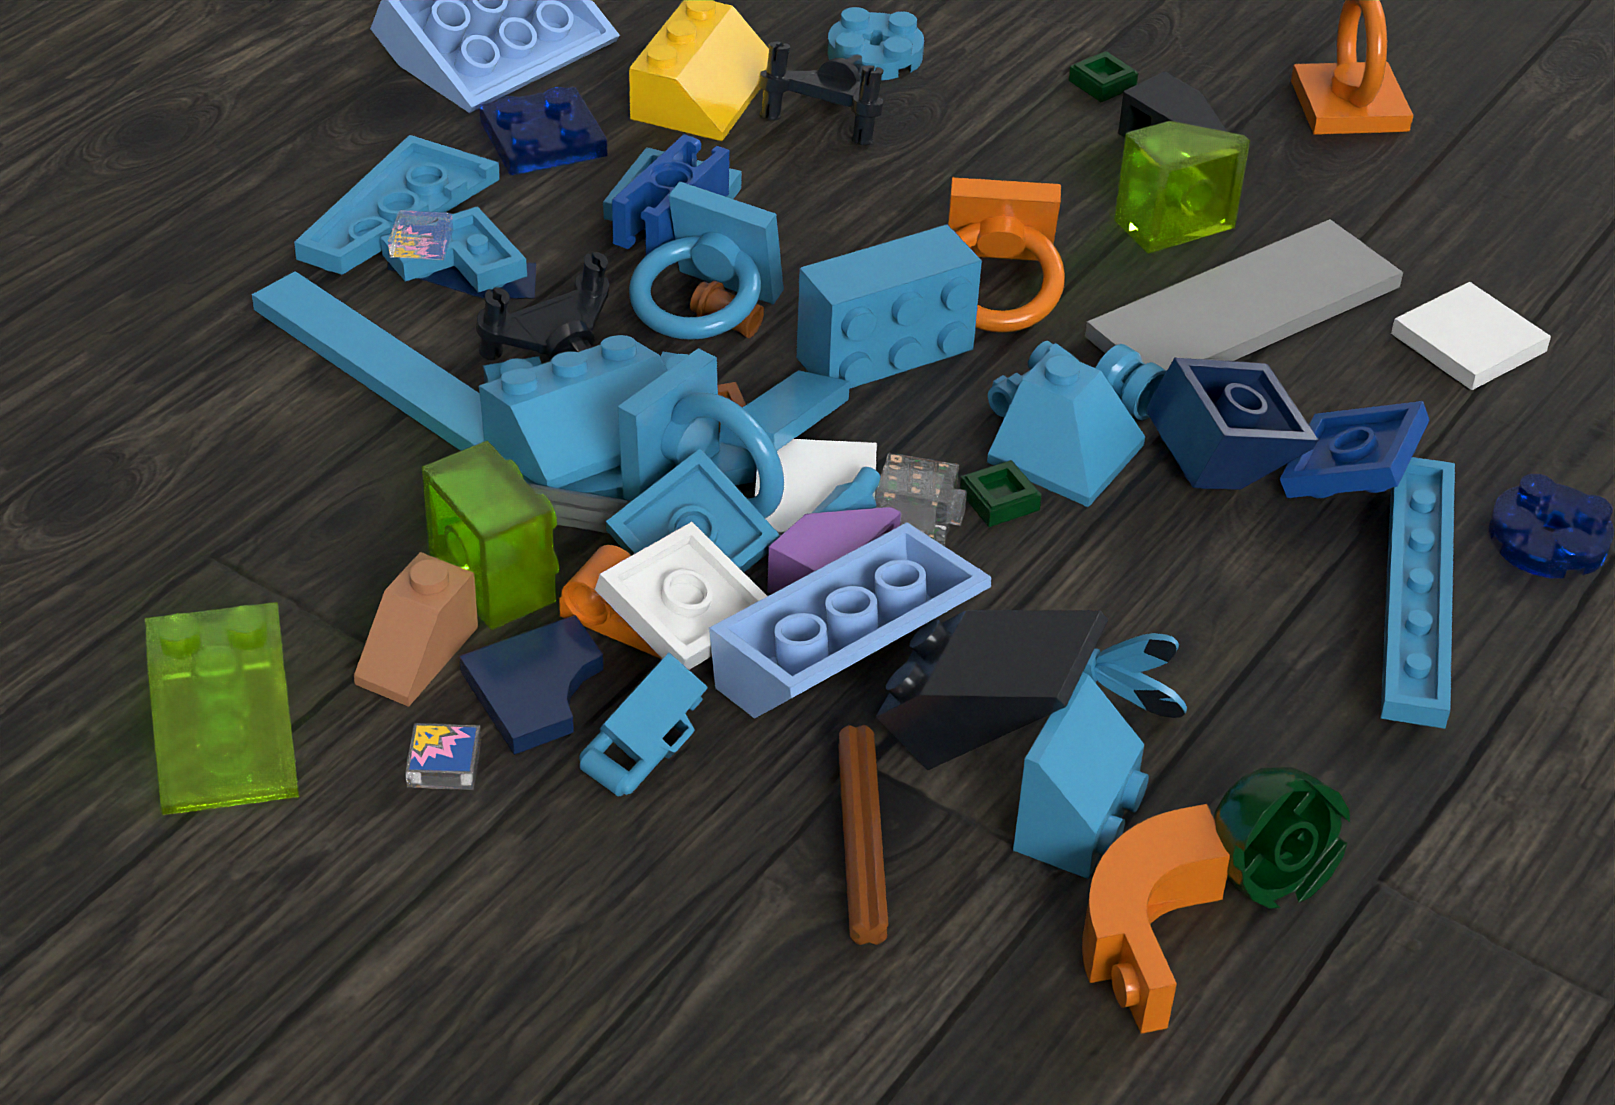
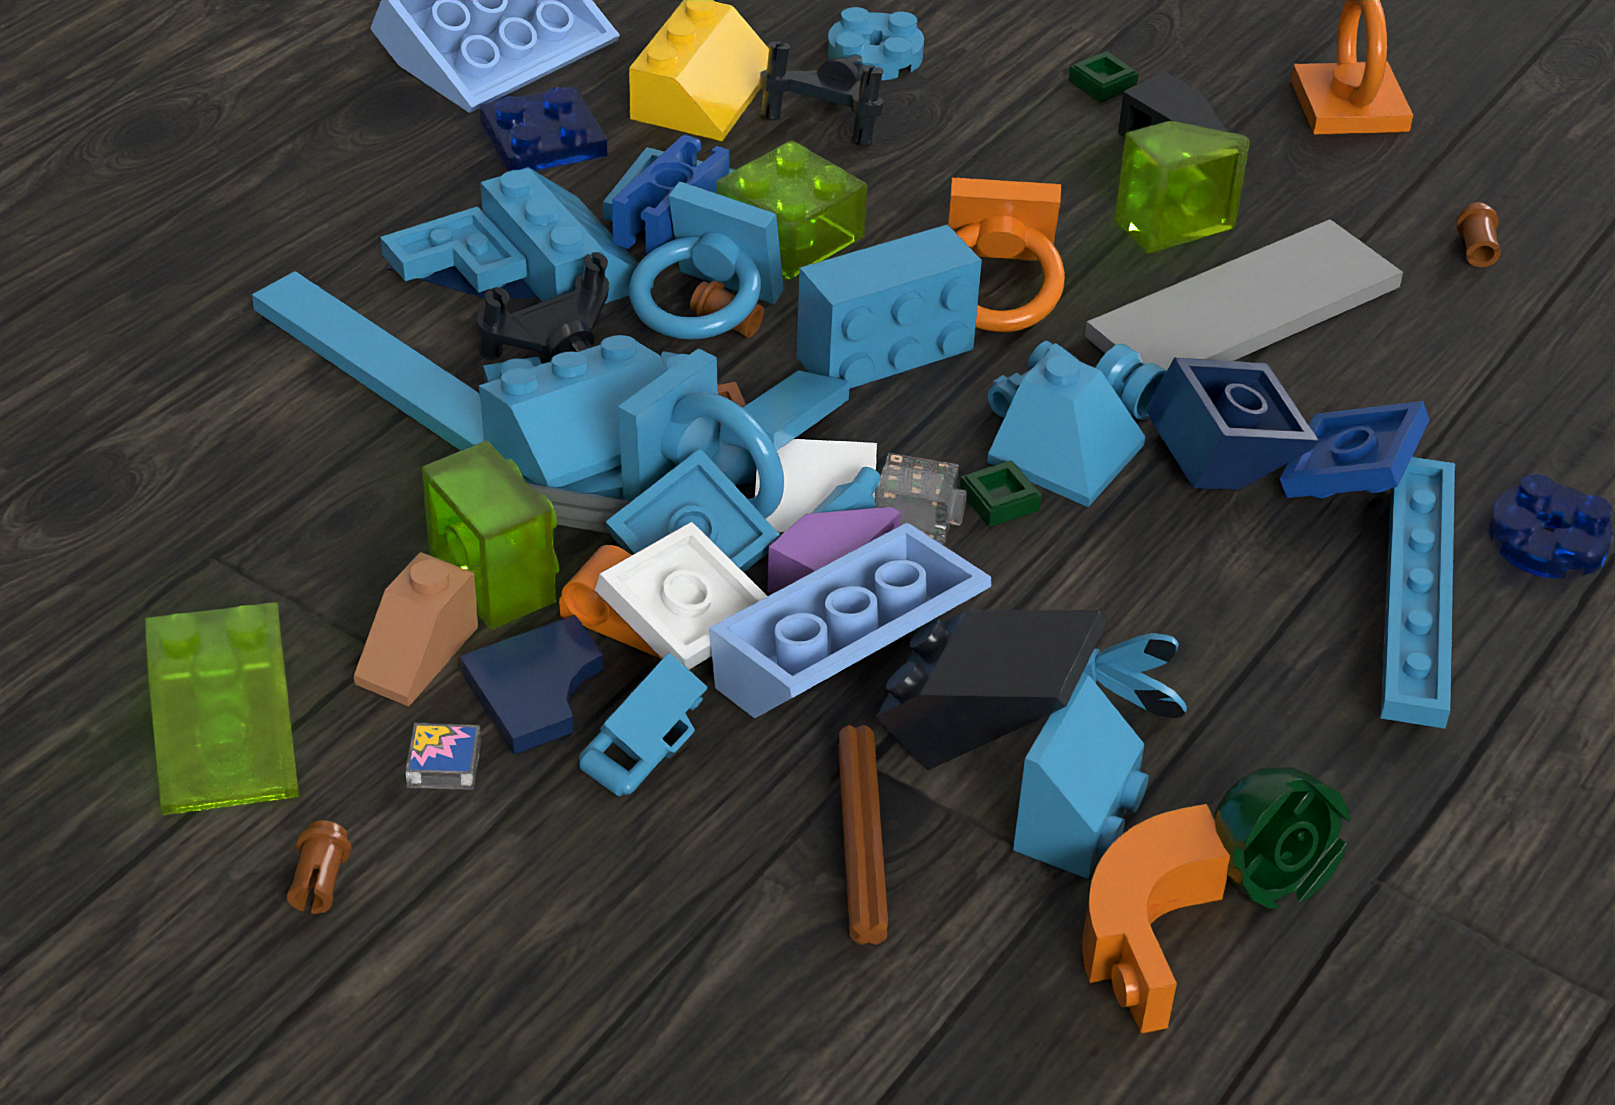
dark azure wing [294,135,500,275] -> none
clear tile [388,210,453,260] -> none
white tile [1391,282,1551,390] -> none
none -> dark orange pin [287,820,352,914]
none -> dark azure slope [480,168,653,303]
none -> clear neon green brick [717,140,867,279]
none -> dark orange pin [1456,202,1501,267]

